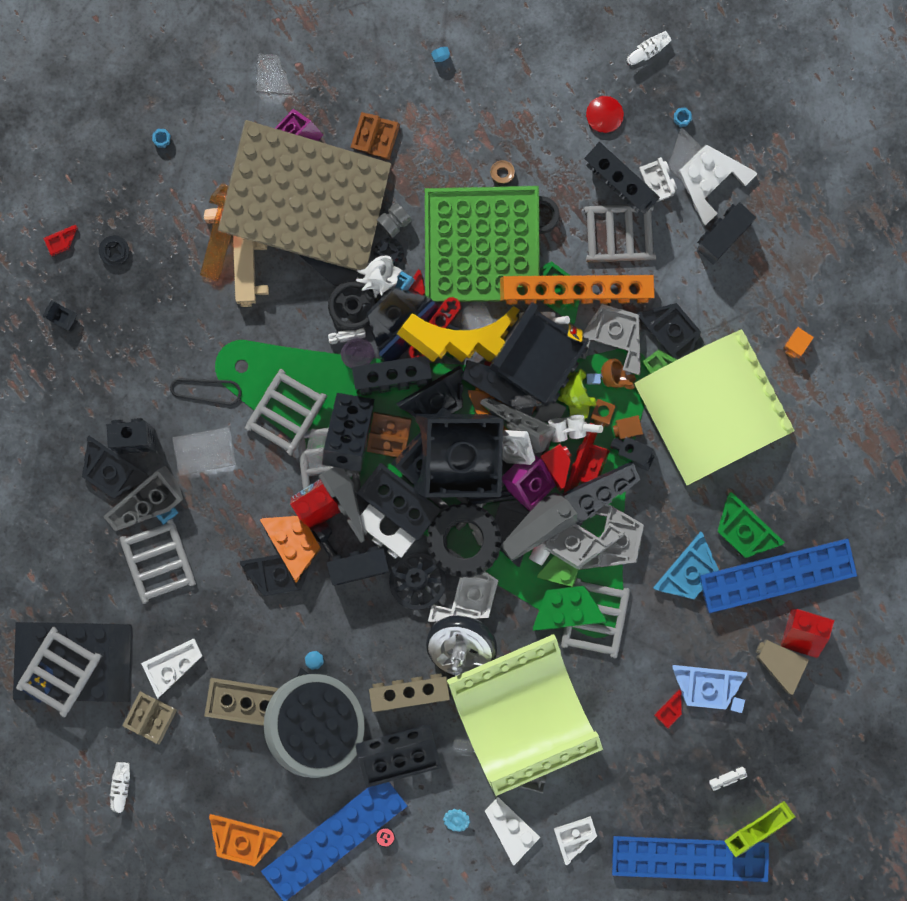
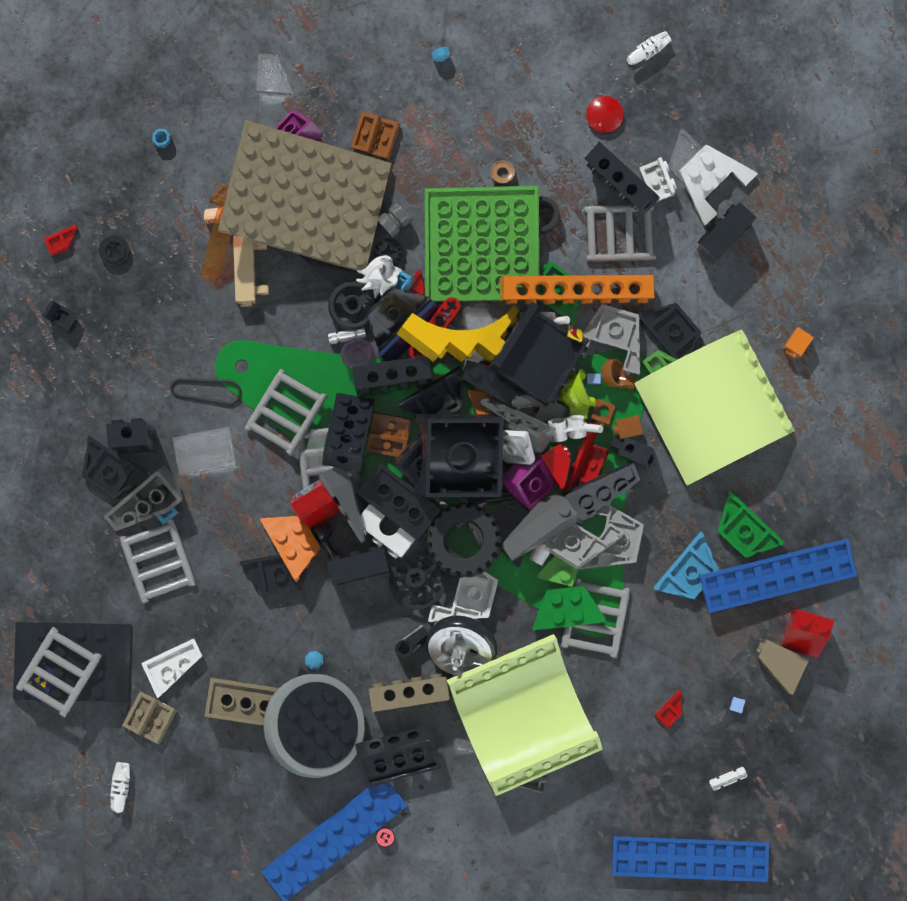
orange wing [209,814,283,866] -> none
medium azure piece [443,809,470,832] -> none
white wing [485,797,540,866] -> none
white wing [554,816,597,865] -> none
light blue wing [672,665,747,709] -> none
dark azure tile [673,108,692,127] -> none
lime arch [724,801,795,857] -> none
none -> black piece [395,625,428,658]

